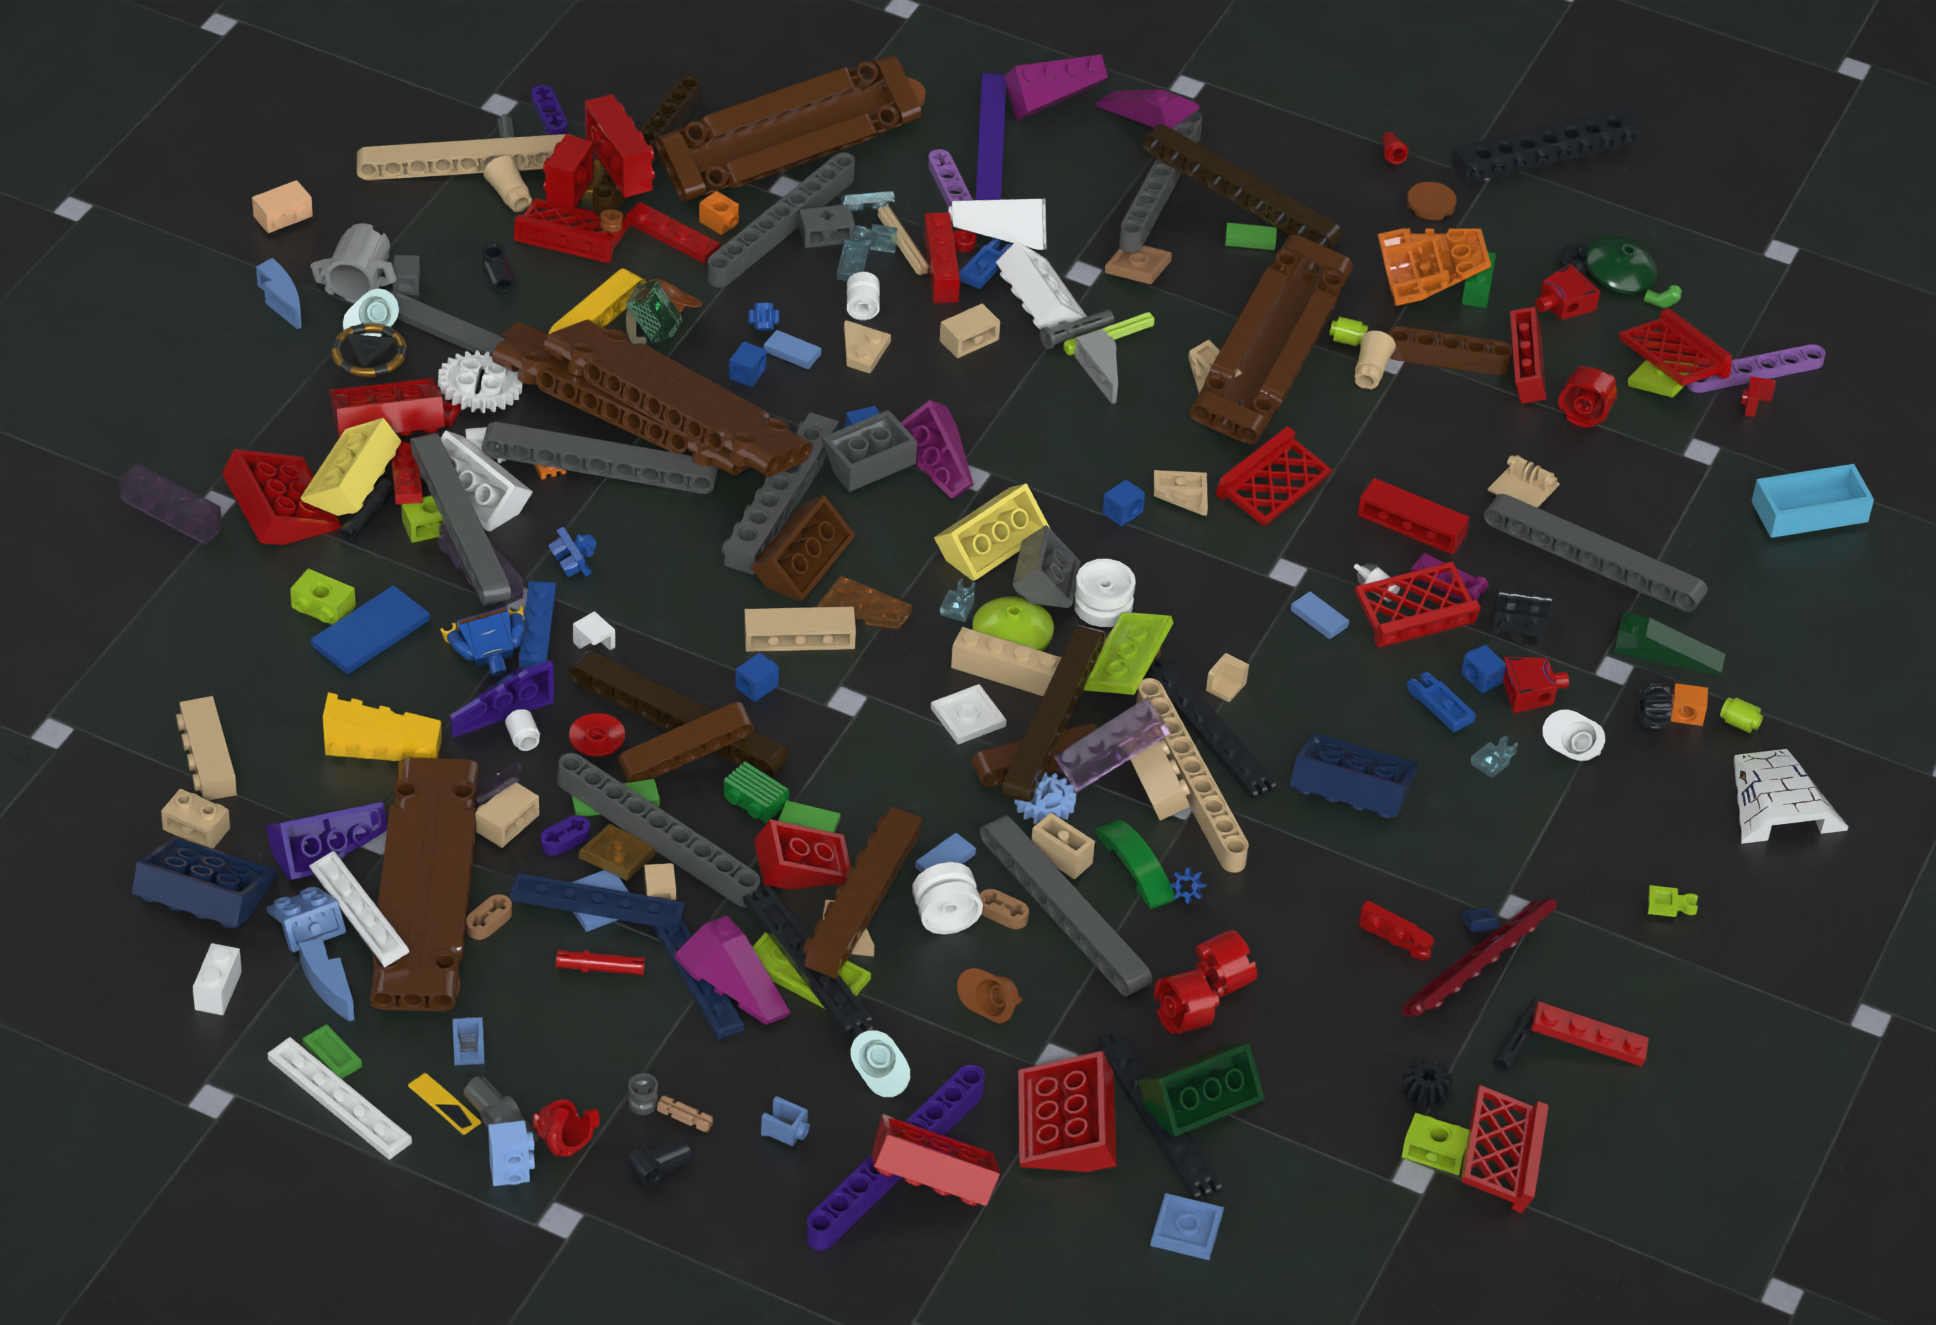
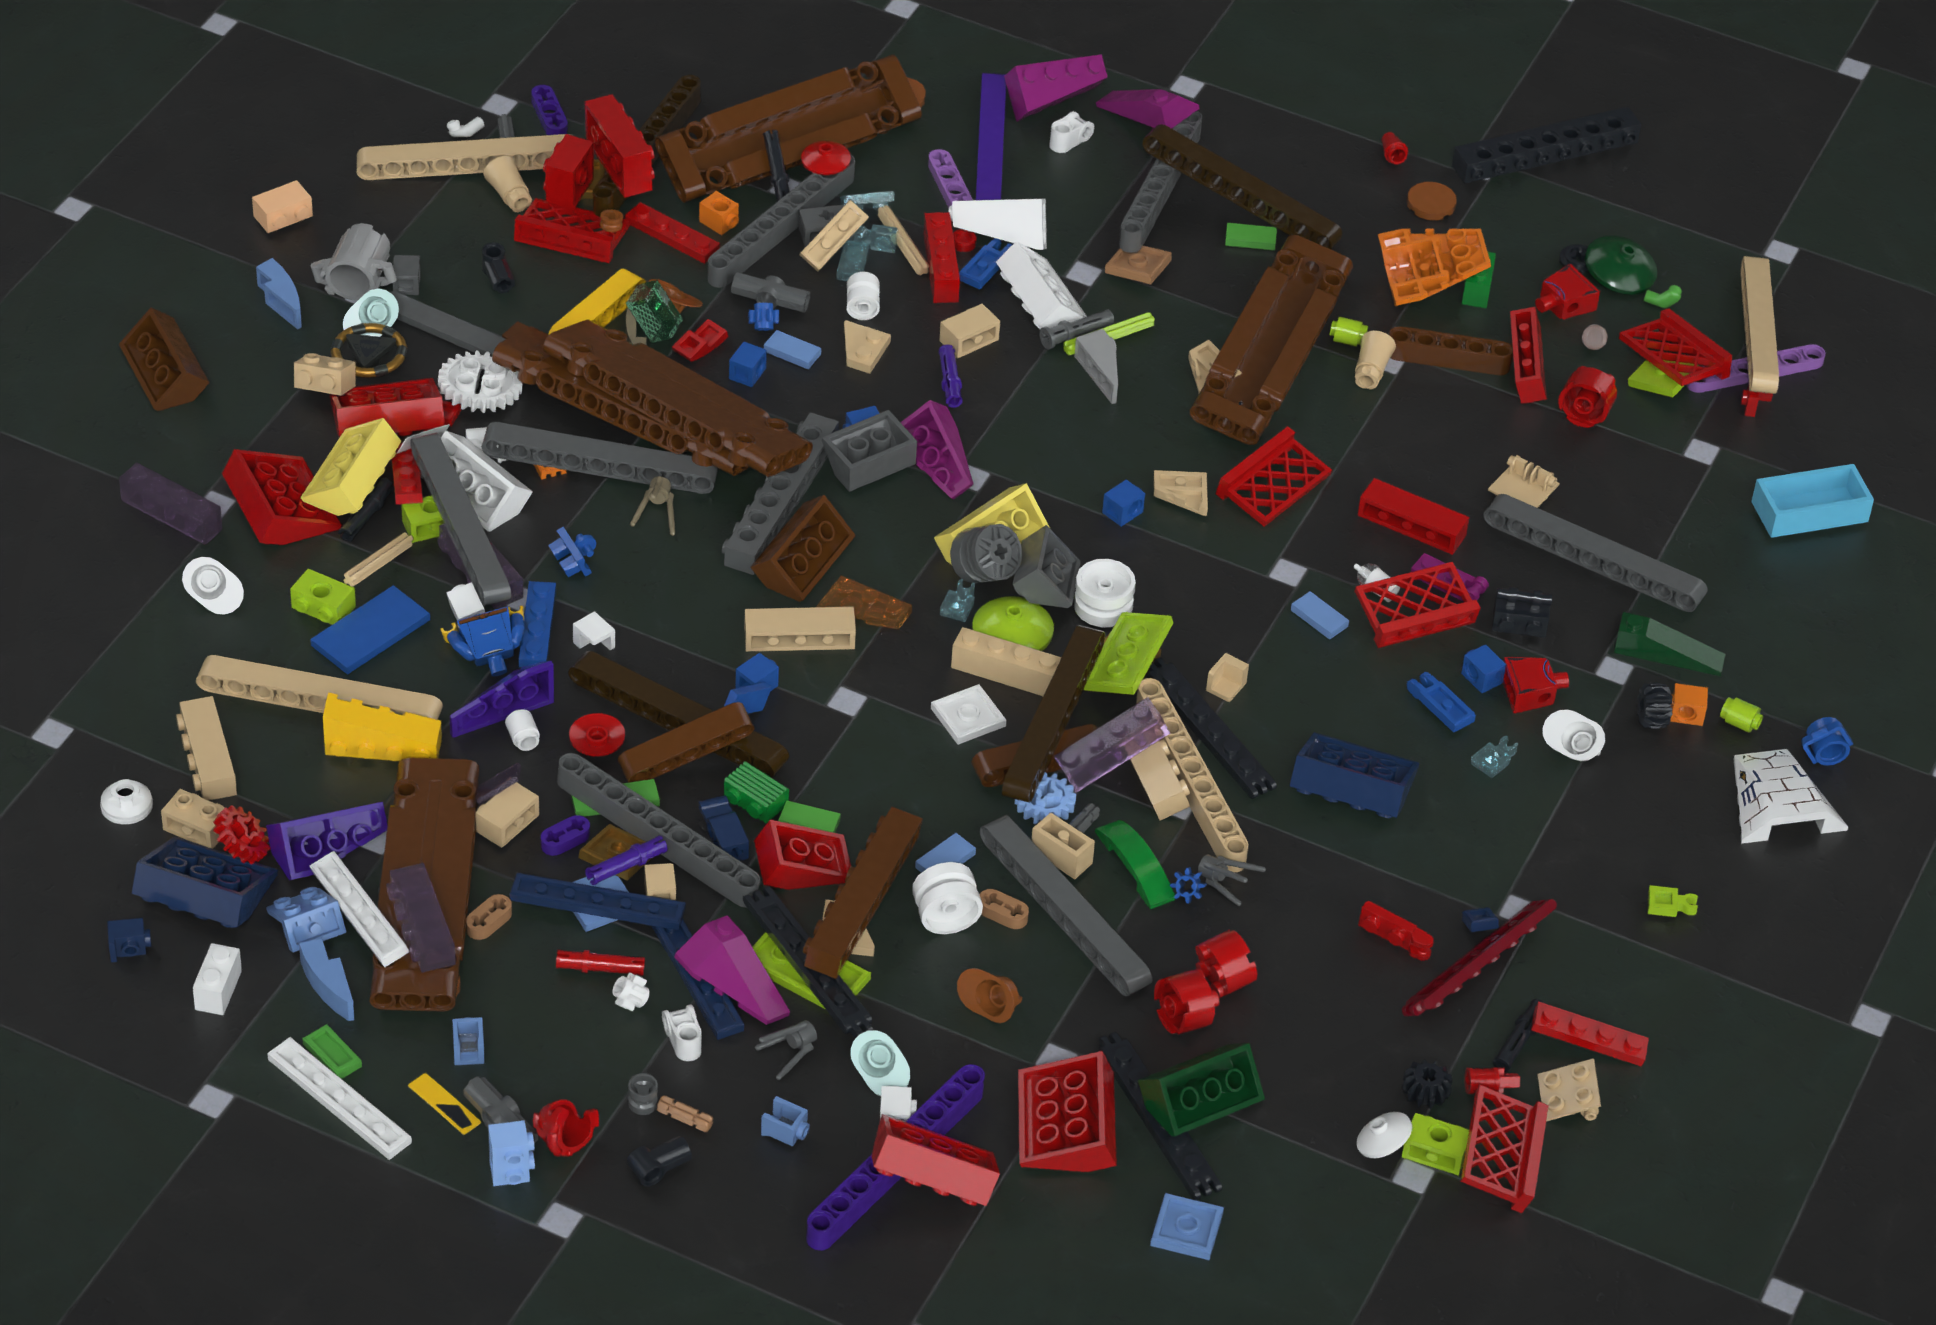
none -> white piece [100,779,153,824]
none -> dark blue brick [107,918,151,962]
none -> reddish brown slope [119,307,210,411]
none -> white piece [182,557,244,614]
none -> tan beam [196,655,443,720]
none -> red gear [213,805,271,864]
none -> tan brick [294,353,356,396]
none -> tan axle [343,533,413,587]
none -> clear purple brick [386,863,456,973]
none -> white sticker [397,424,450,454]
none -> white brick [446,582,485,621]
none -> white arm [447,117,484,137]
none -> dark purple pin [585,835,668,885]
none -> white gear [613,973,649,1011]
none -> dark tan plant [630,476,675,536]
none -> white piece [662,1004,701,1061]
none -> red slope [672,319,729,362]
none -> dark blue piece [698,795,749,861]
none -> blue tile [724,682,772,714]
none -> dark grey piece [731,272,811,313]
none -> dark grey plant [755,1020,817,1080]
none -> black pin [762,130,790,203]
none -> tan tile [800,200,869,272]
none -> red dish [801,141,851,175]
none -> white brick [880,1086,917,1122]
none -> dark purple pin [939,344,962,408]
none -> dark grey wheel [950,524,1022,584]
none -> white piece [1049,111,1094,153]
none -> dark grey axle [1069,803,1100,833]
none -> dark grey plant [1198,854,1266,906]
none -> white dish [1357,1112,1412,1158]
none -> red hinge [1464,1067,1520,1094]
none -> tan hinge [1538,1058,1601,1121]
none -> tile [1582,325,1608,350]
none -> tan beam [1741,256,1779,394]
none -> blue piece [1801,717,1854,766]

